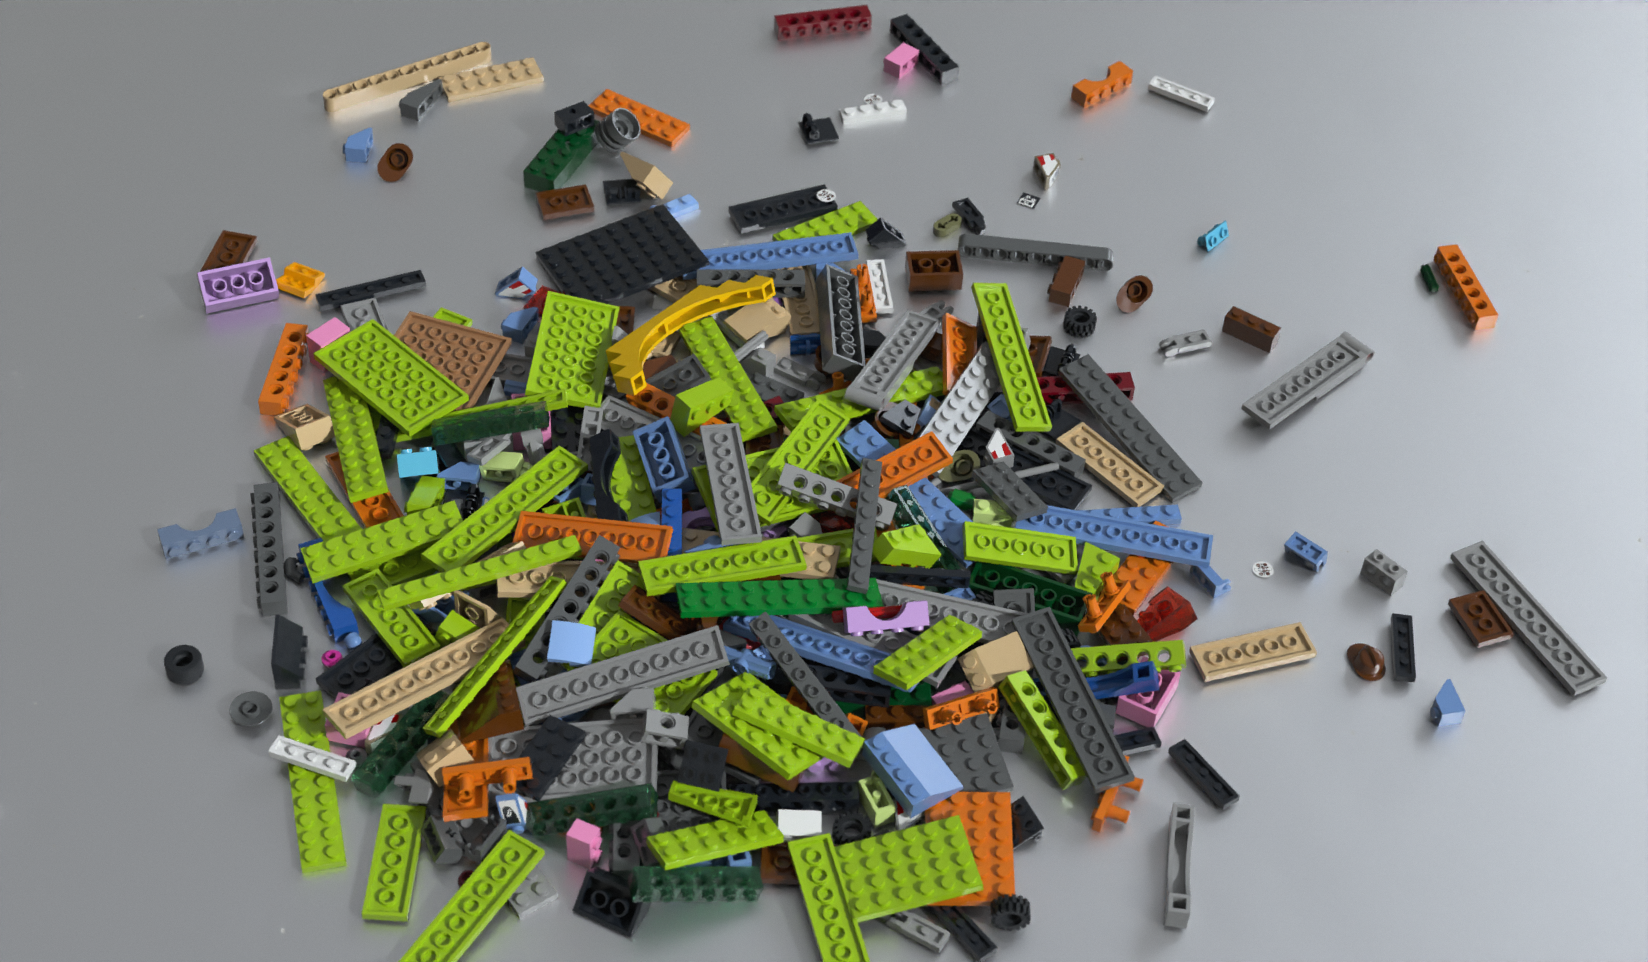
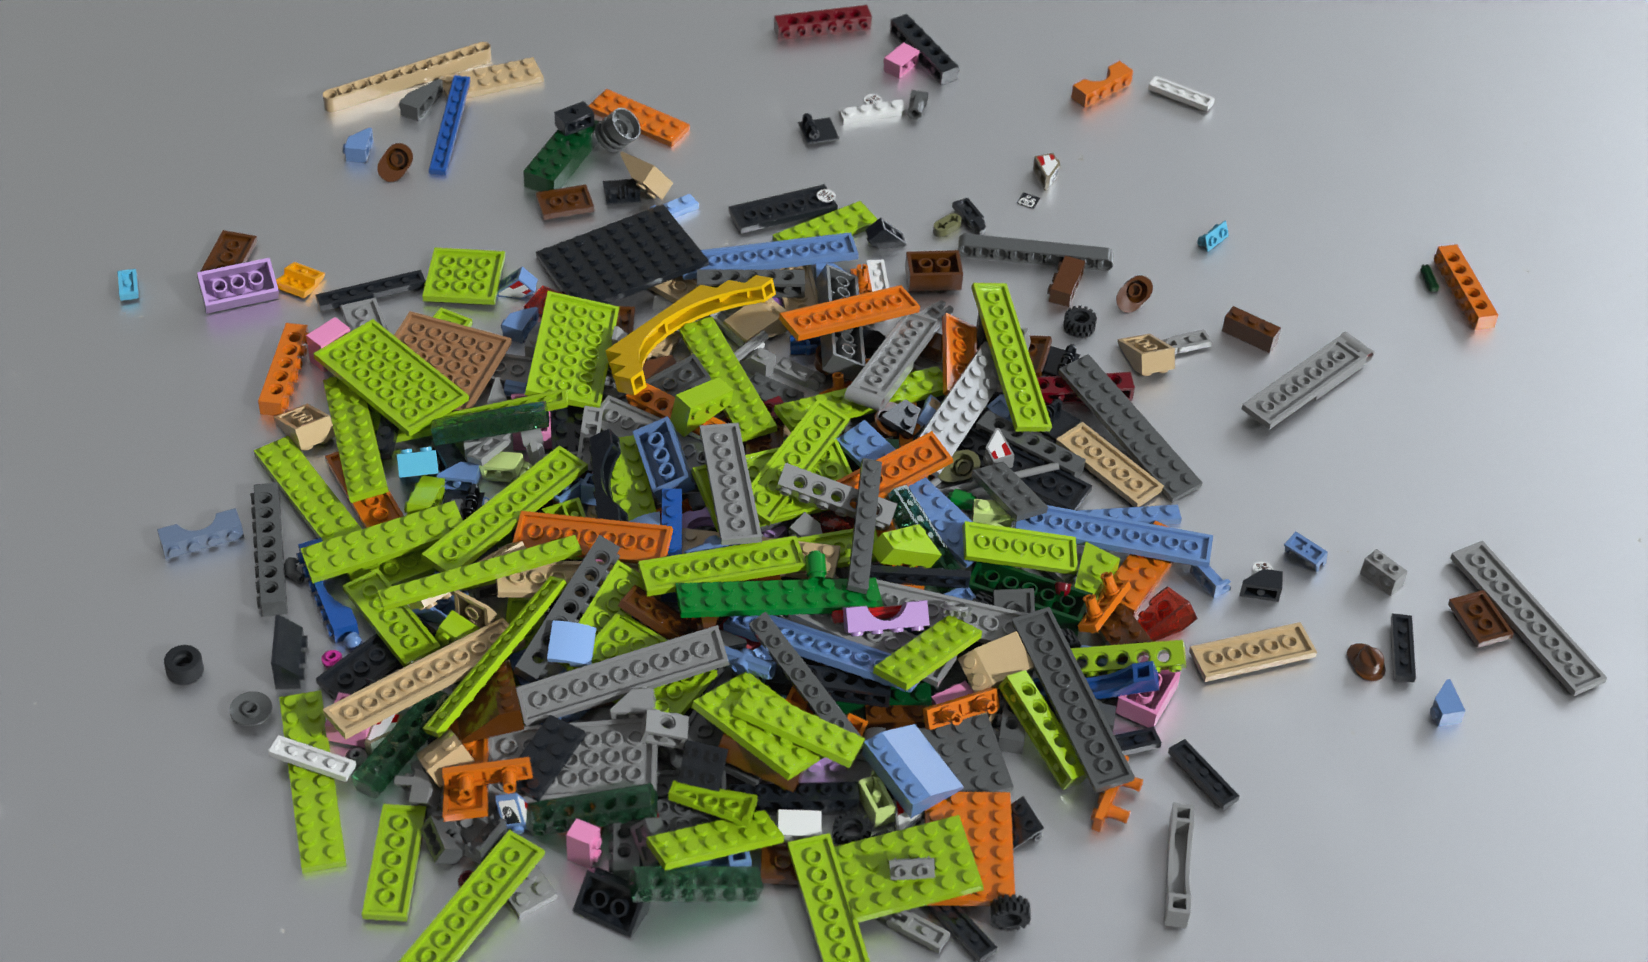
none -> medium azure plate [117,269,139,301]
none -> lime plate [422,247,506,305]
none -> blue tile [429,75,471,176]
none -> orange plate [778,285,921,341]
none -> green brick [805,550,827,581]
none -> light grey hinge [889,856,935,880]
none -> dark grey piece [907,90,928,120]
none -> light grey gear [939,601,972,617]
none -> dark red hinge [1055,582,1071,597]
none -> tan slope [1117,334,1175,376]
none -> black slope [1239,569,1283,602]

